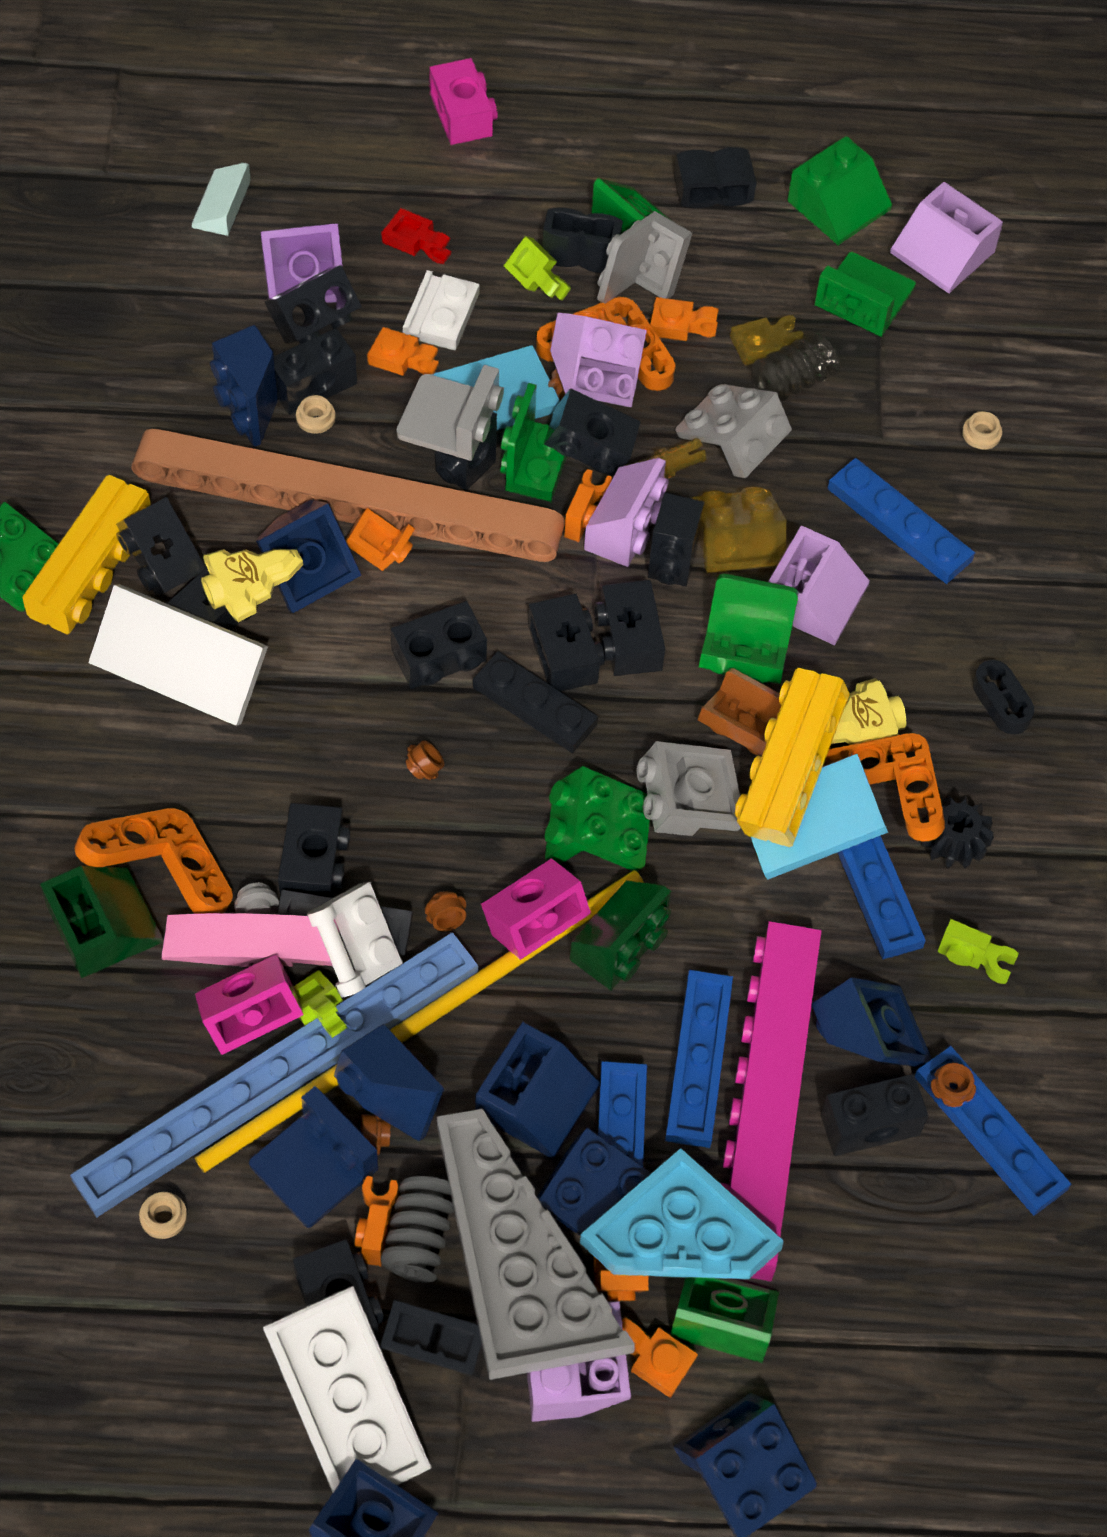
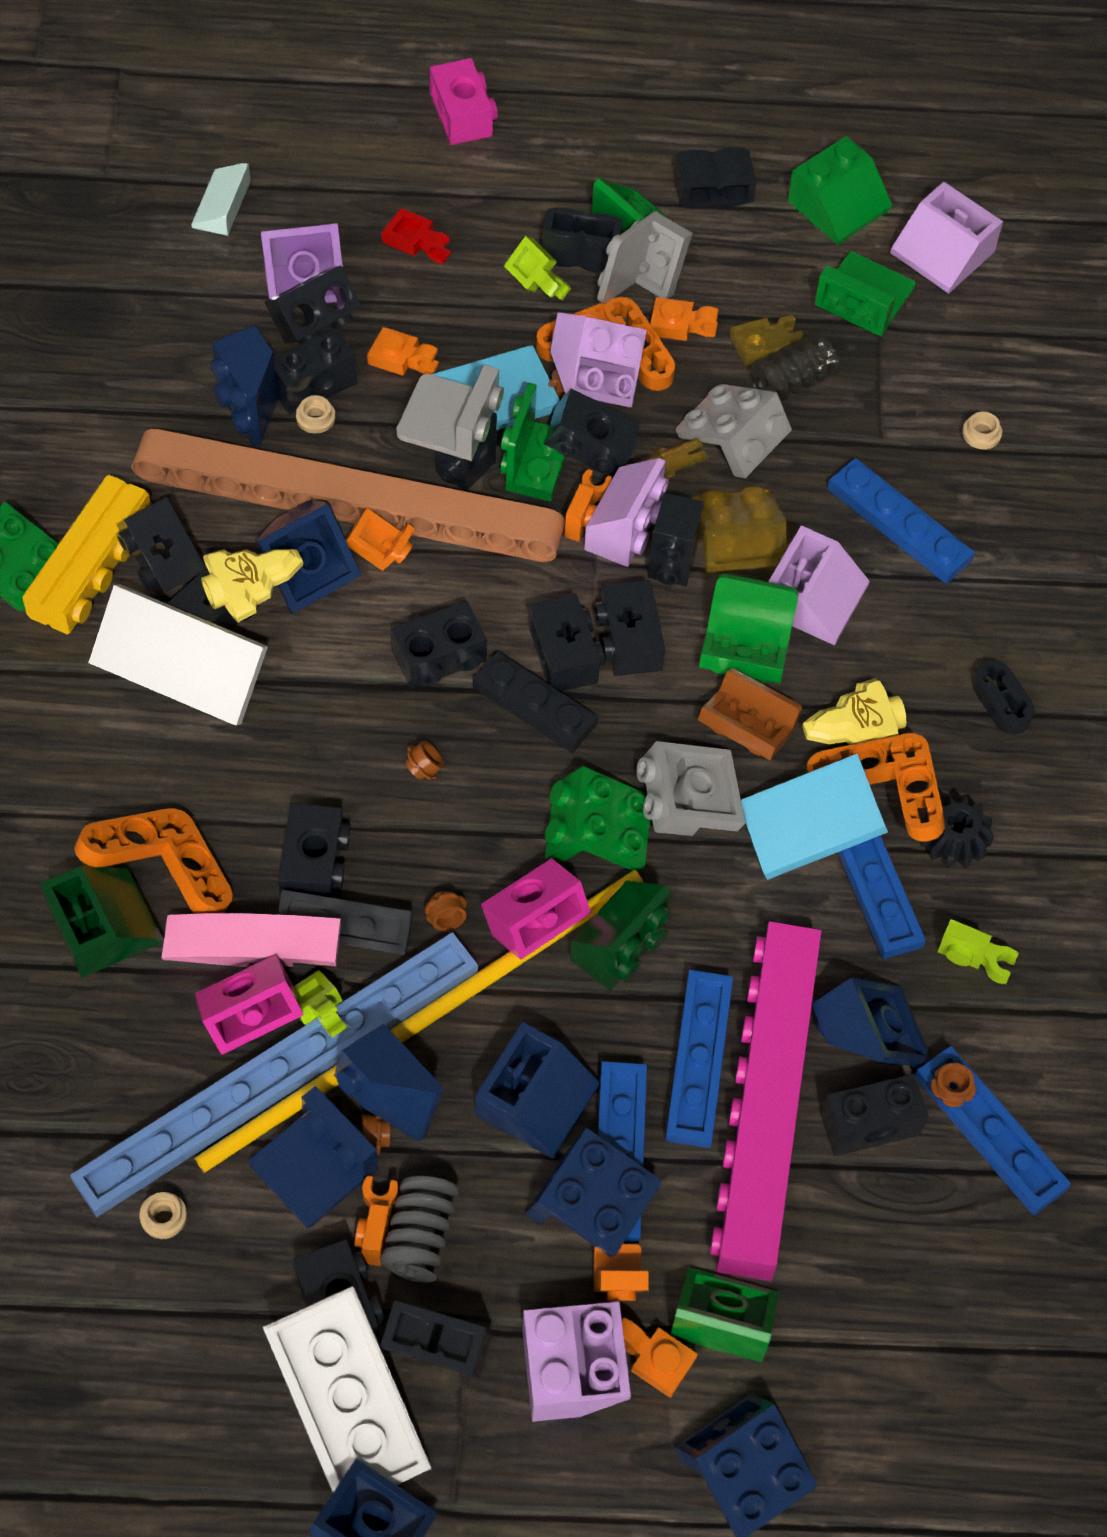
light grey plate [234,883,279,915] -> none
white plate [307,882,403,997] -> none
white plate [403,270,479,351] -> none
light grey wing [437,1109,635,1380] -> none
medium azure plate [580,1148,784,1279] -> none
yellow brick [735,668,850,847] -> none

